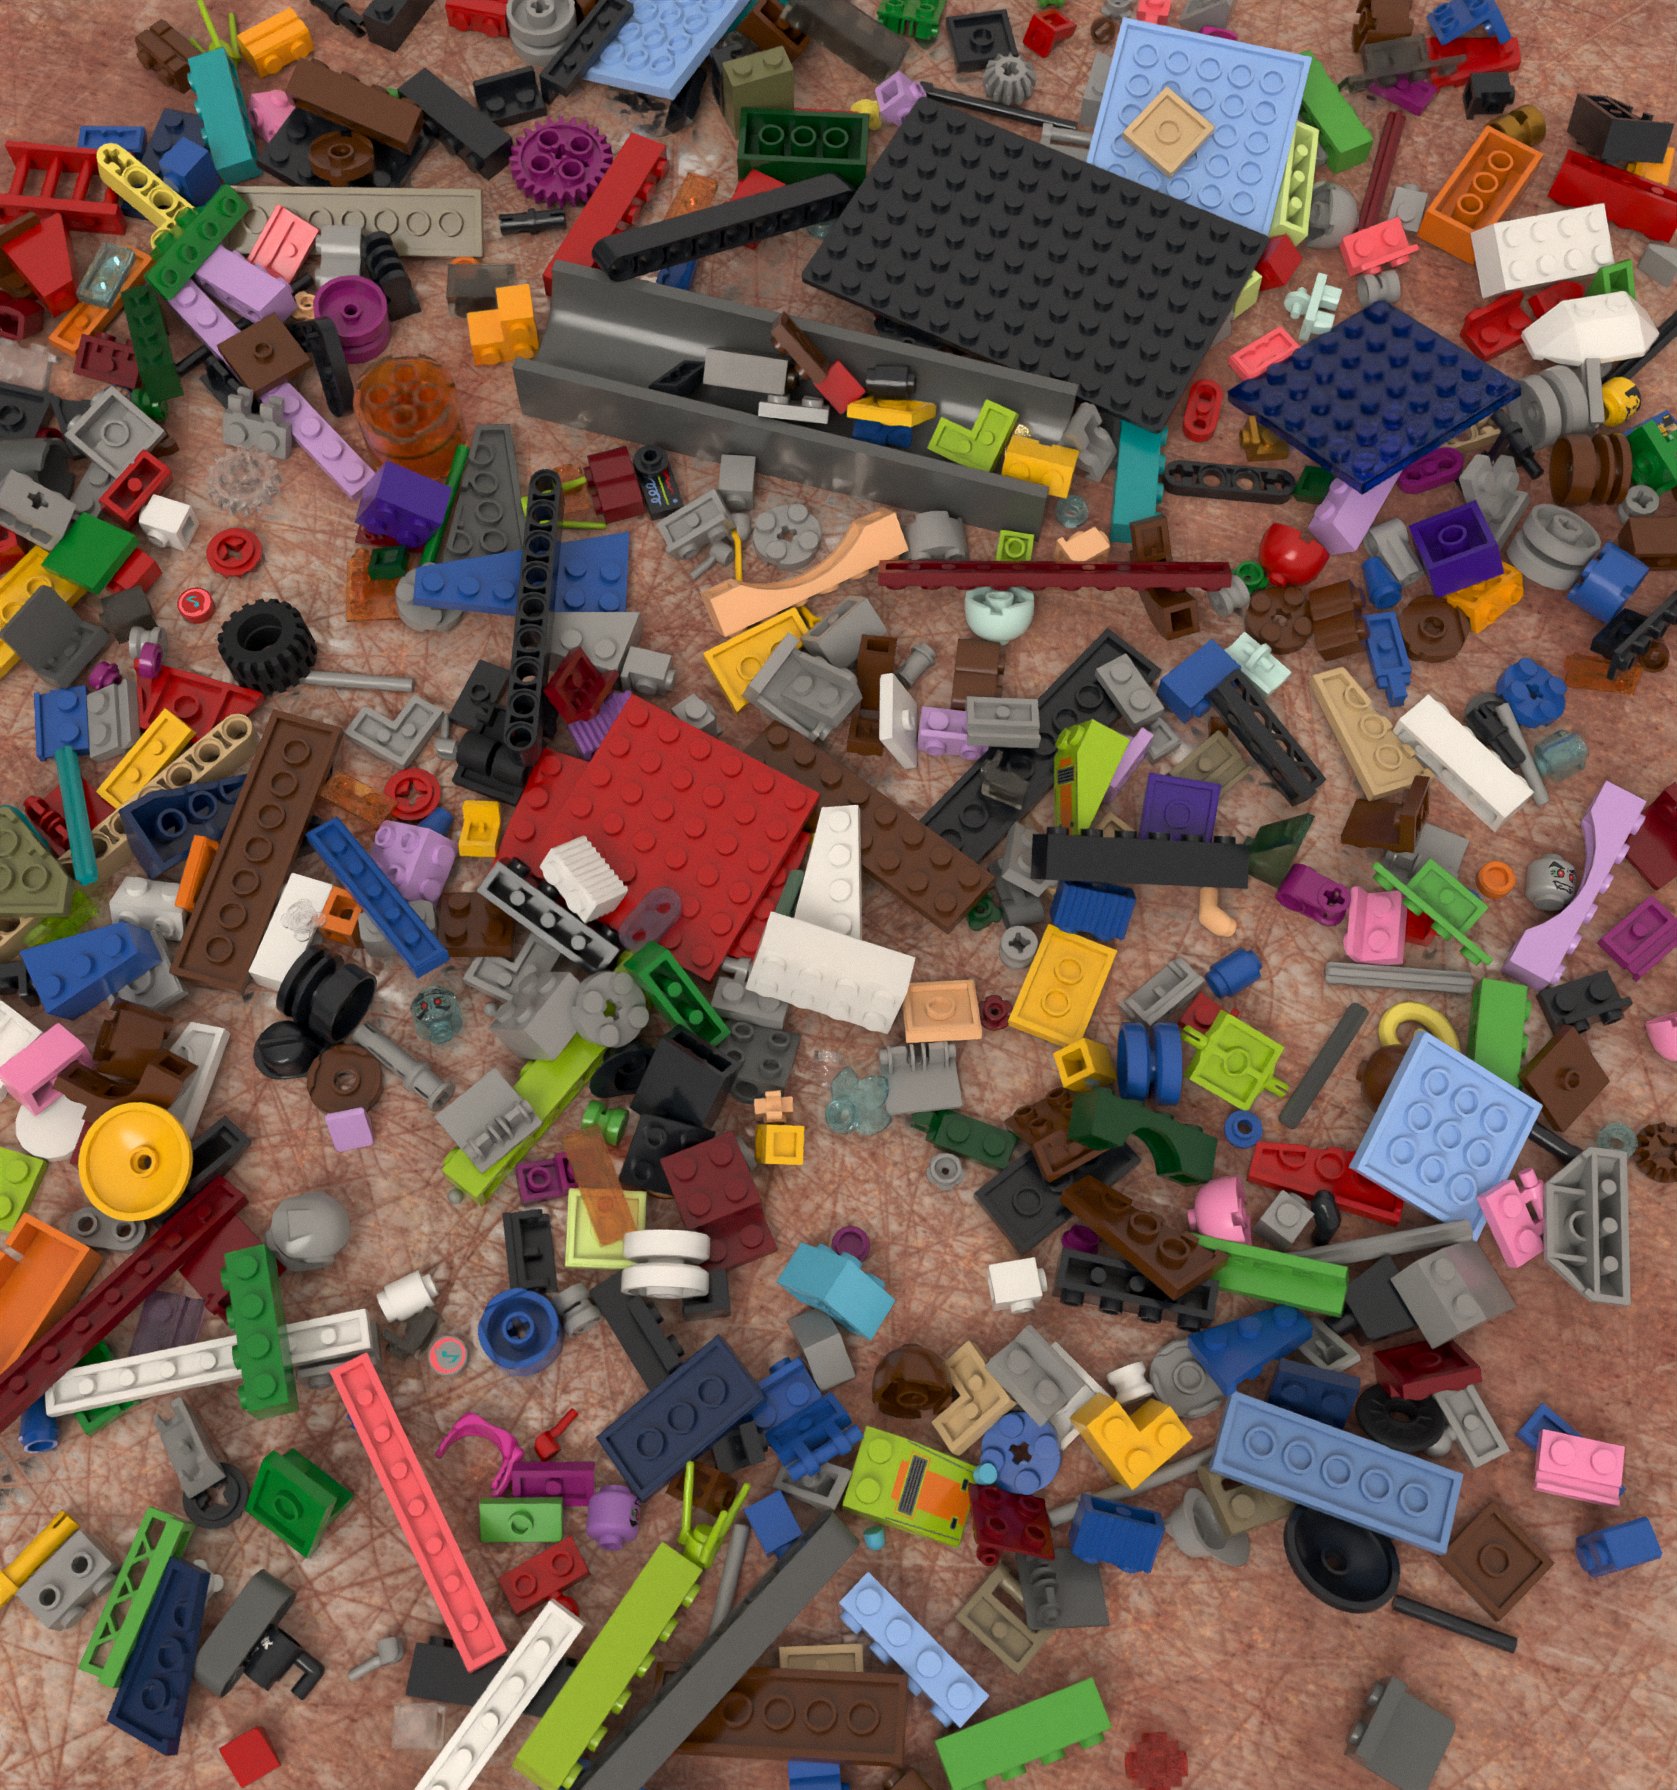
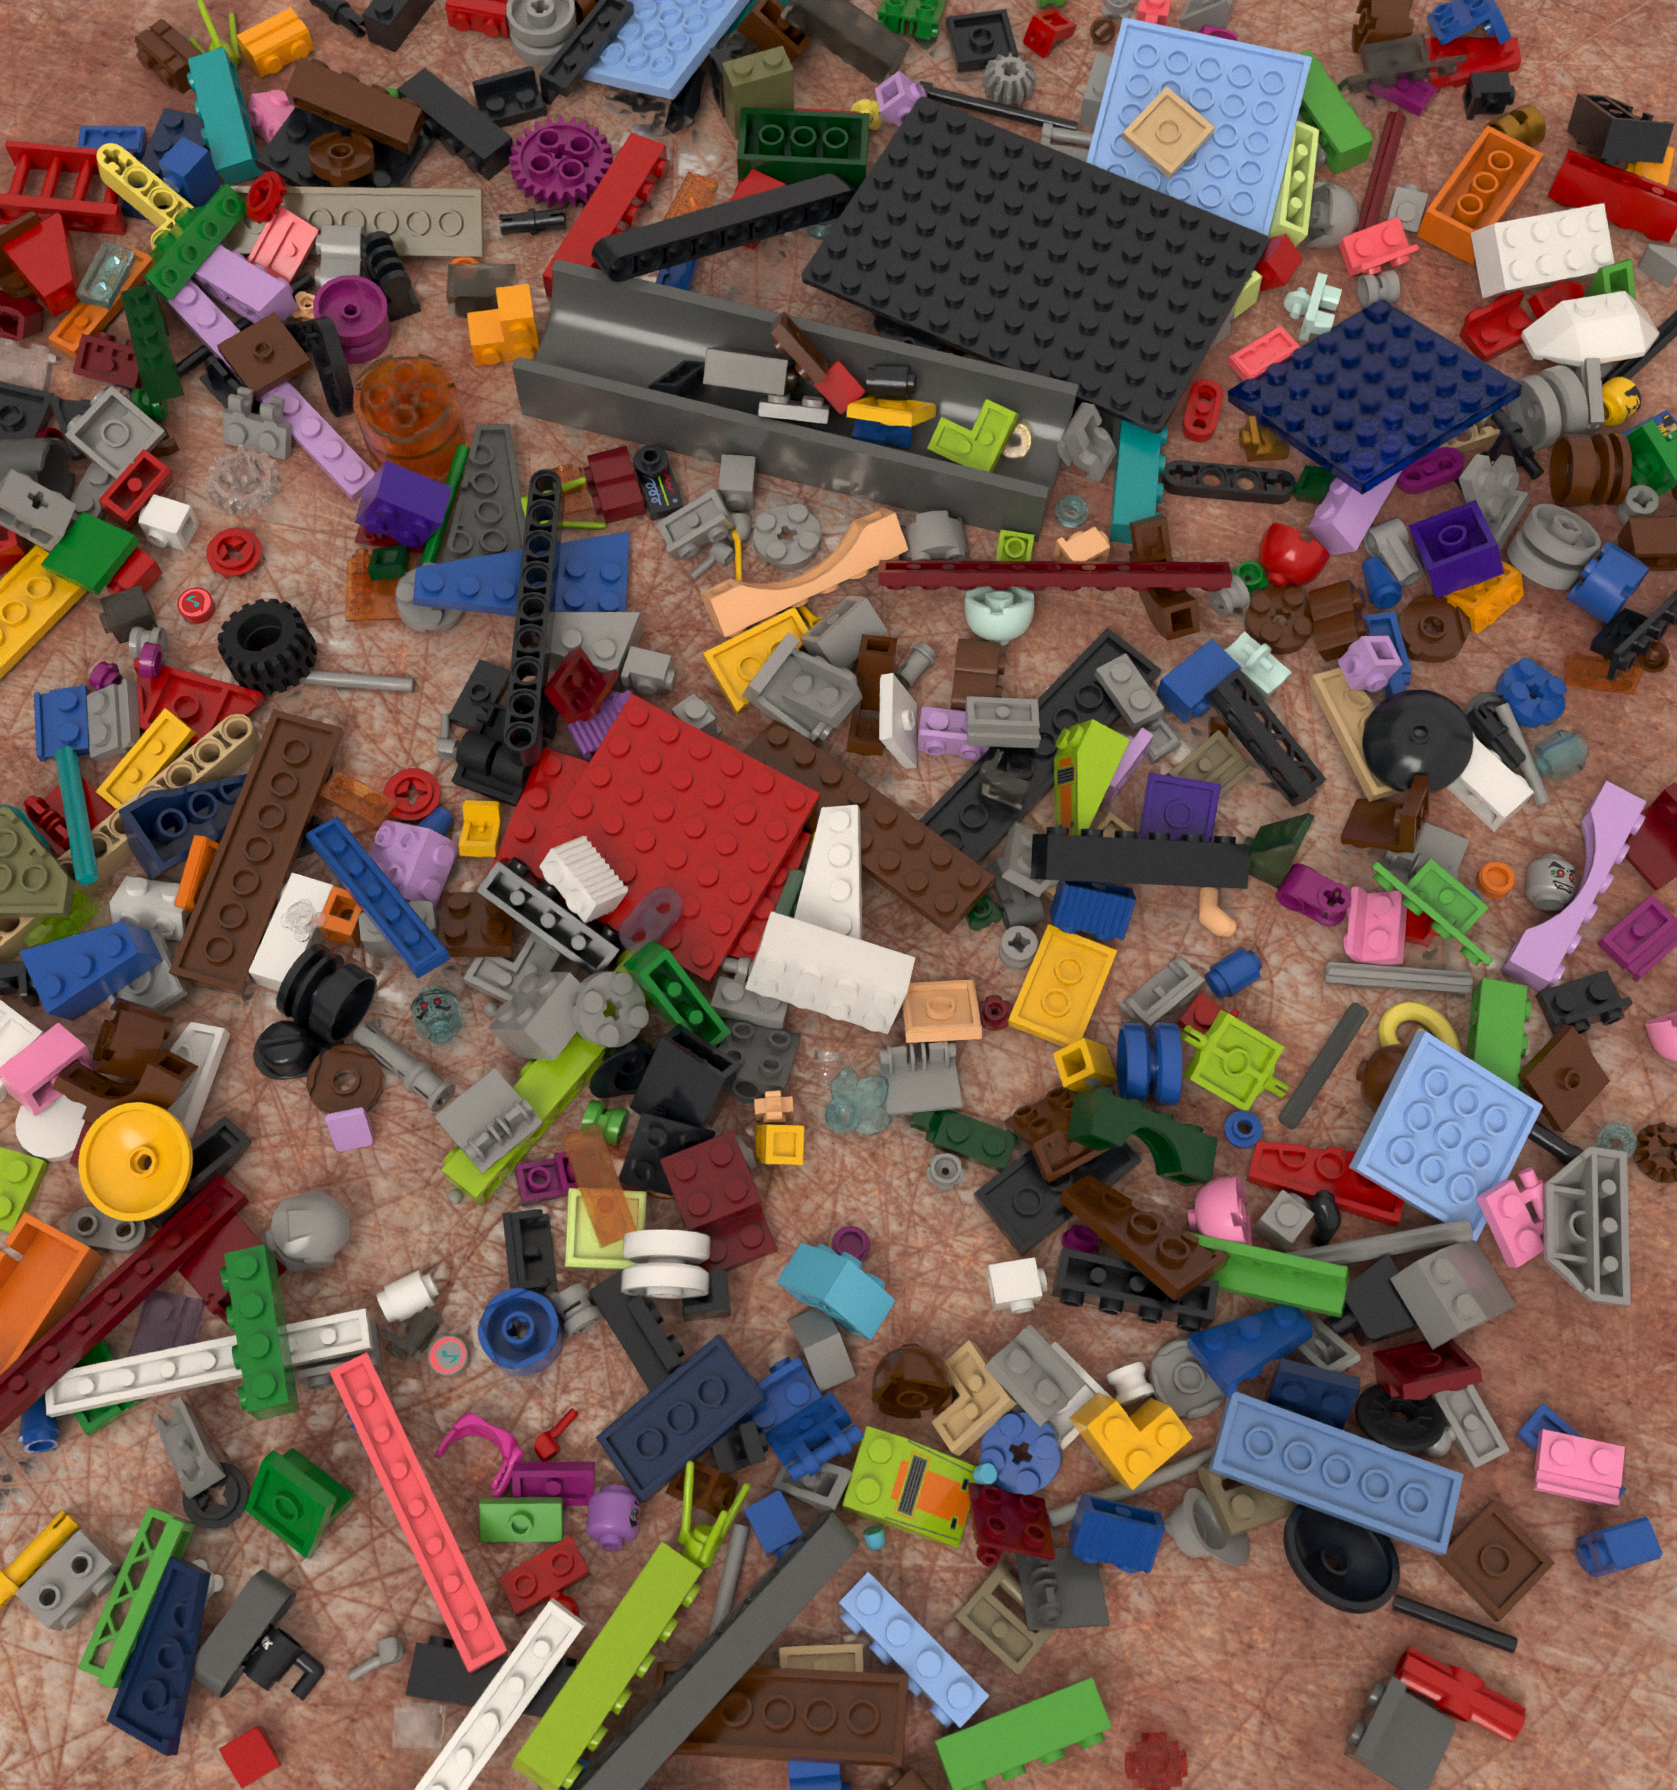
dark grey bracket [0,585,111,690] -> none
light grey plate [344,694,445,770] -> none
yellow brick [1001,434,1080,499] -> none
none -> red gear [246,171,287,224]
none -> lavender brick [1337,636,1403,692]
none -> black dish [1362,690,1473,793]
none -> red piece [1394,1646,1526,1742]

